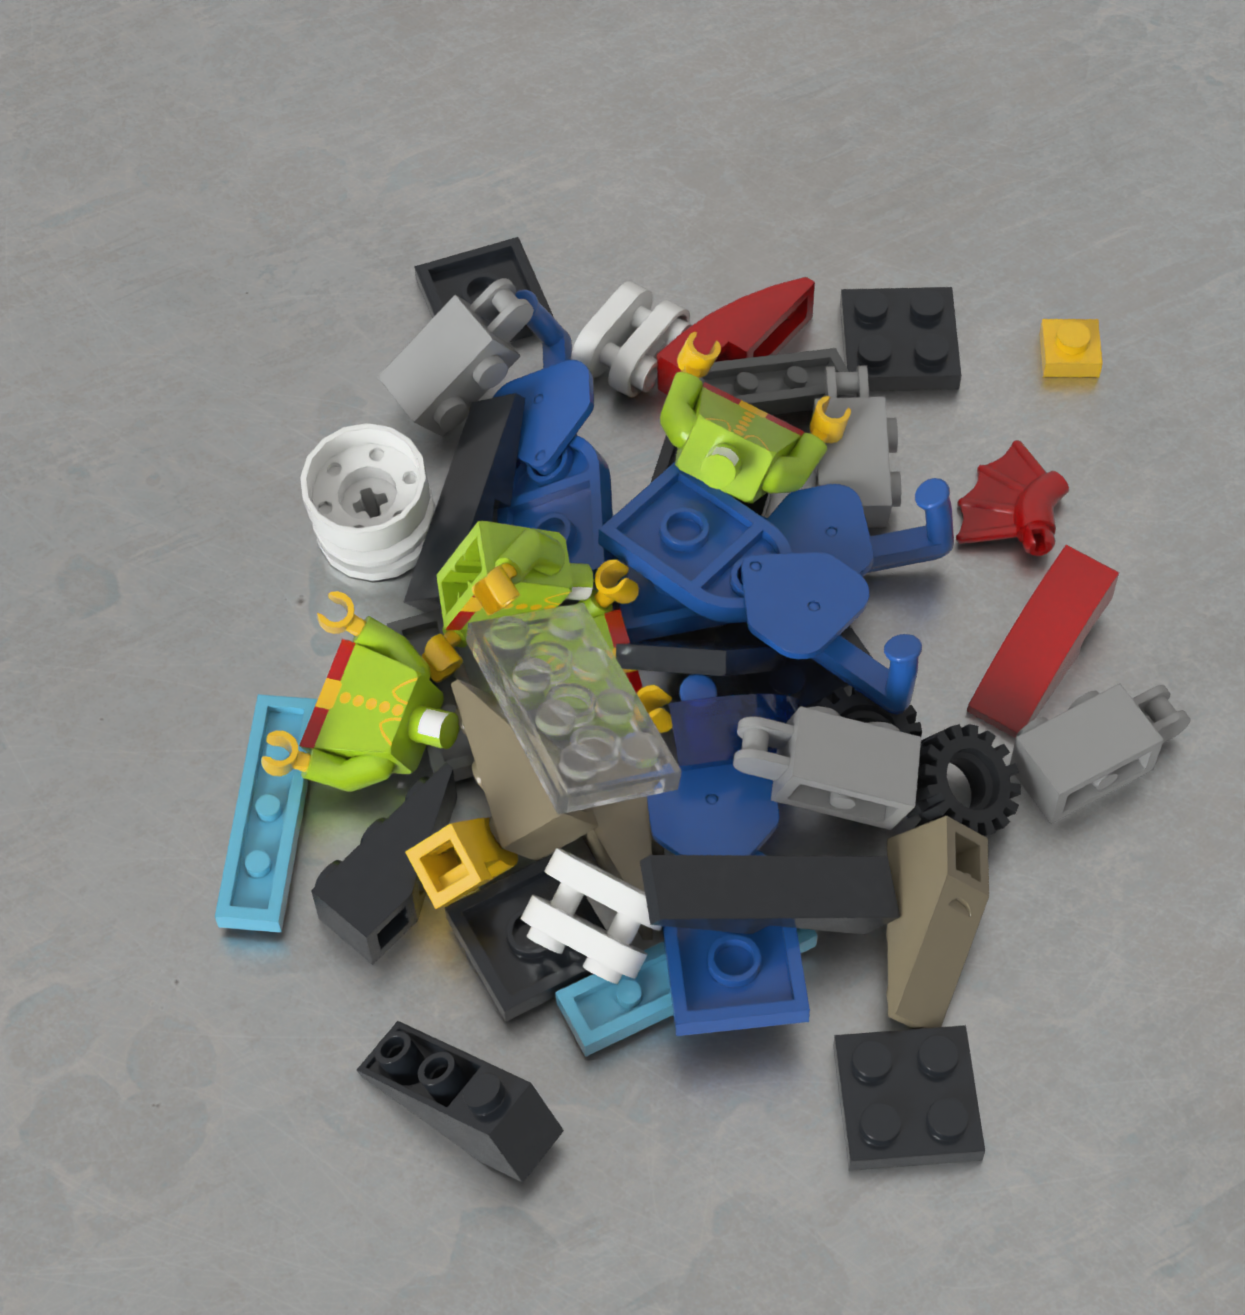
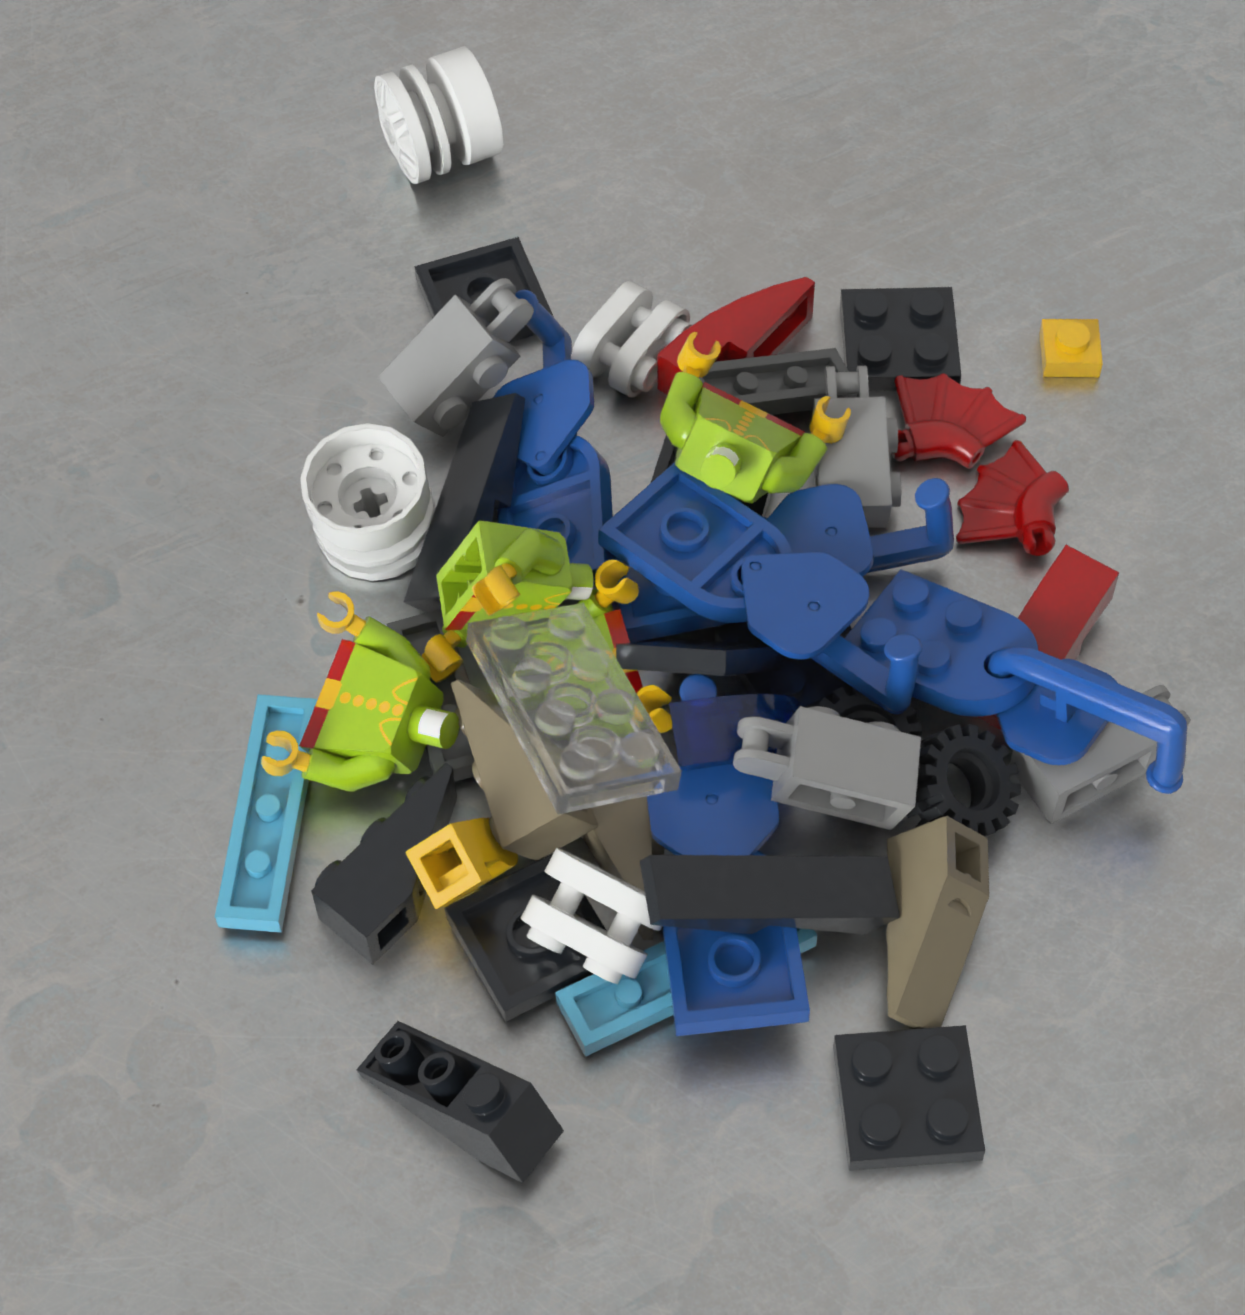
none -> white wheel [374,46,504,184]
none -> blue plate [845,569,1187,794]
none -> red arm [891,373,1026,469]

